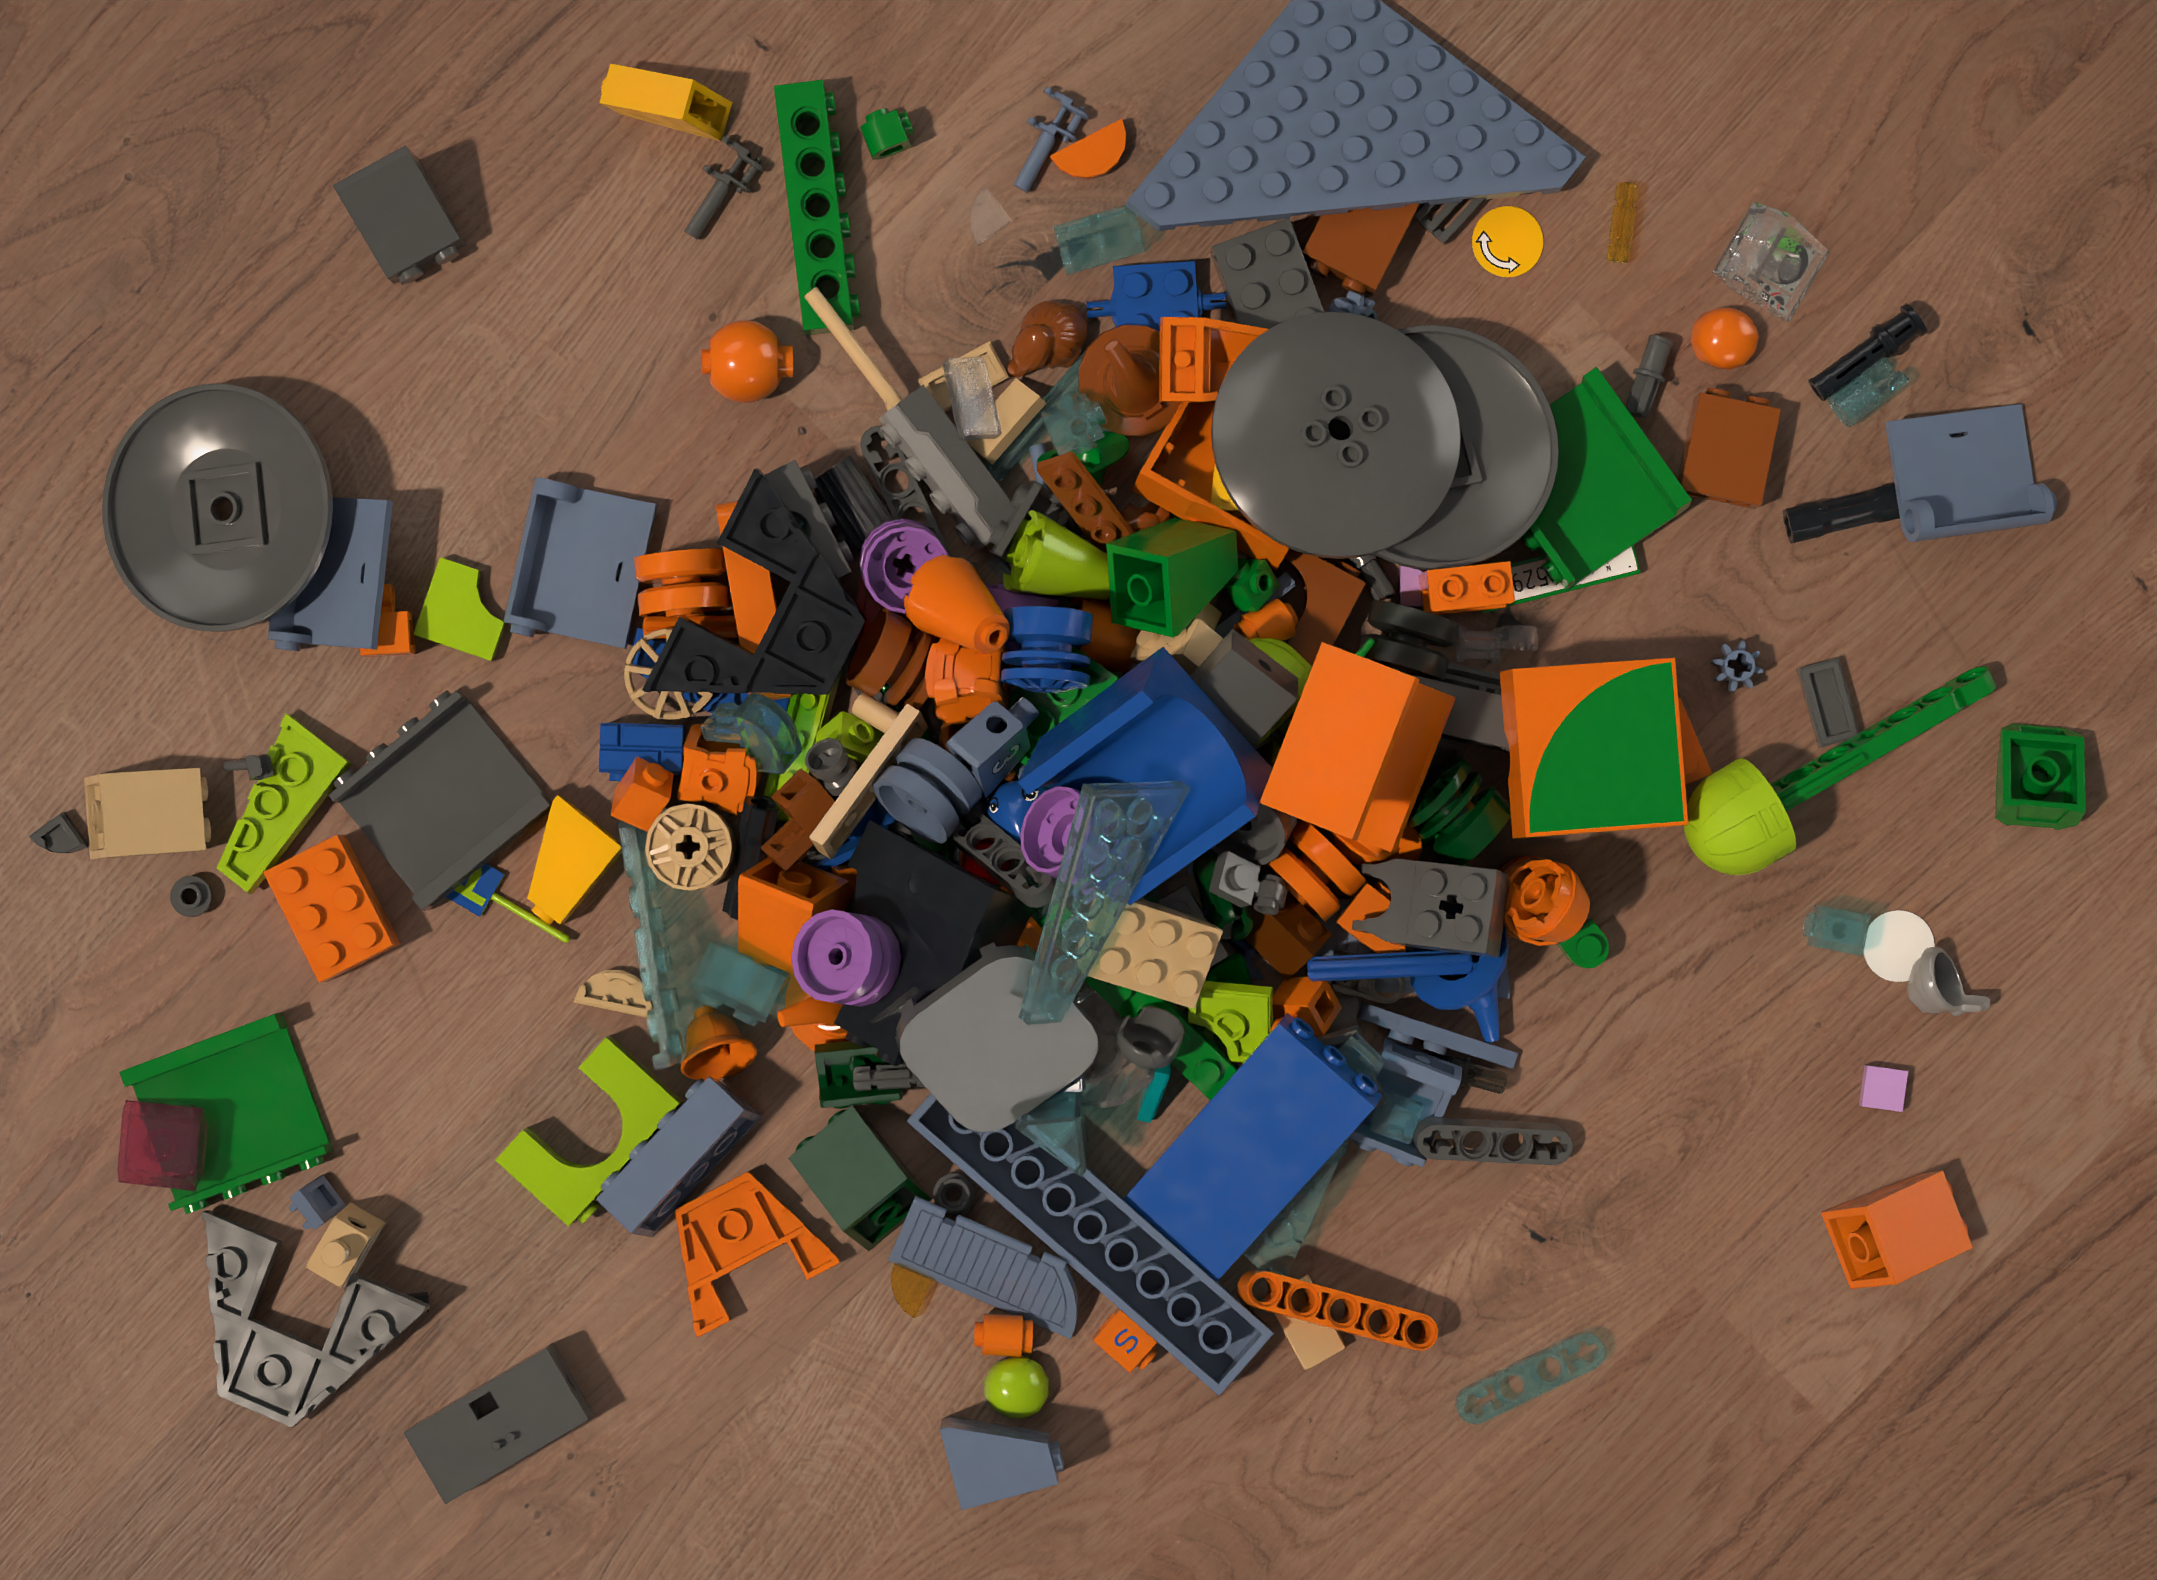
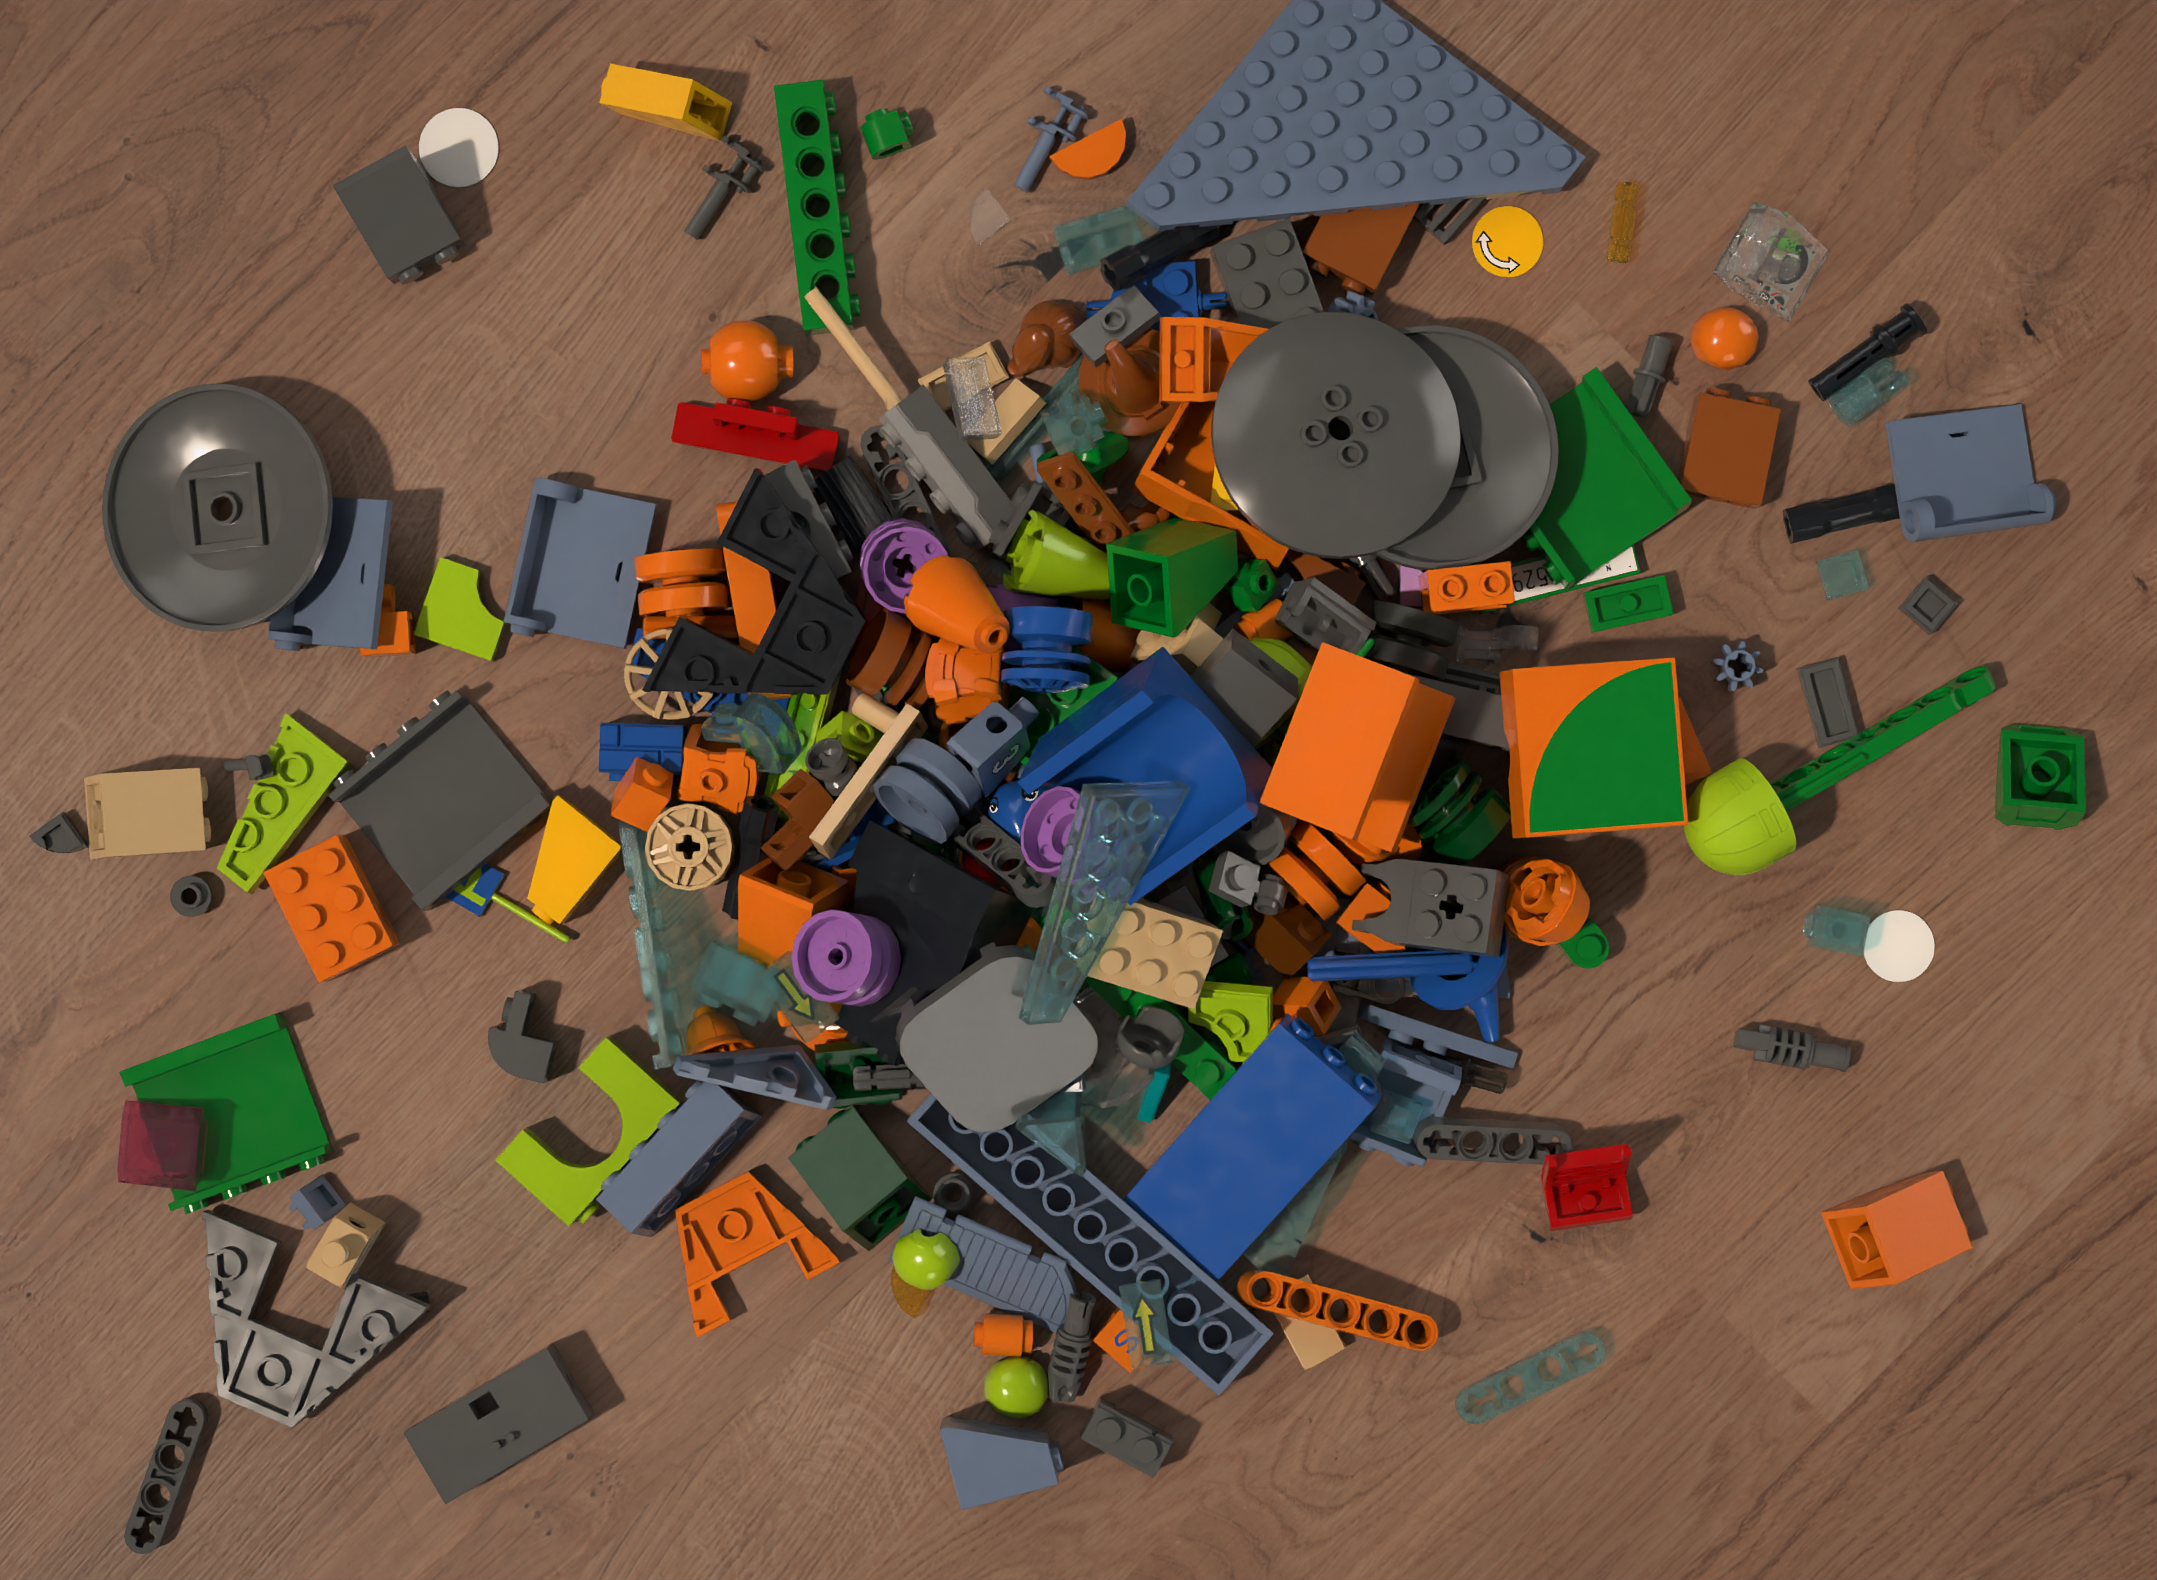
tan tile [574,970,655,1019] -> none
lavender tile [1859,1065,1908,1112] -> none
light grey hat [1906,946,1990,1016] -> none
none -> dark grey beam [124,1398,208,1554]
none -> white sticker [419,108,499,187]
none -> dark grey brick [488,990,558,1083]
none -> red bracket [671,398,839,472]
none -> sand blue wing [673,1045,836,1110]
none -> clear light blue tile [755,951,839,1043]
none -> lime hair [892,1229,960,1290]
none -> dark grey hinge [1048,1291,1096,1402]
none -> dark grey plate [1069,285,1160,368]
none -> dark grey brick [1080,1397,1173,1478]
none -> black axle [1100,225,1220,292]
none -> clear light blue tile [1119,1279,1173,1369]
none -> dark grey hinge [1274,577,1377,654]
none -> red plate [1540,1144,1633,1231]
none -> green plate [1582,575,1674,633]
none -> dark grey hinge [1733,1024,1851,1072]
none -> clear light blue tile [1816,549,1869,601]
none -> dark grey tile [1898,576,1958,635]

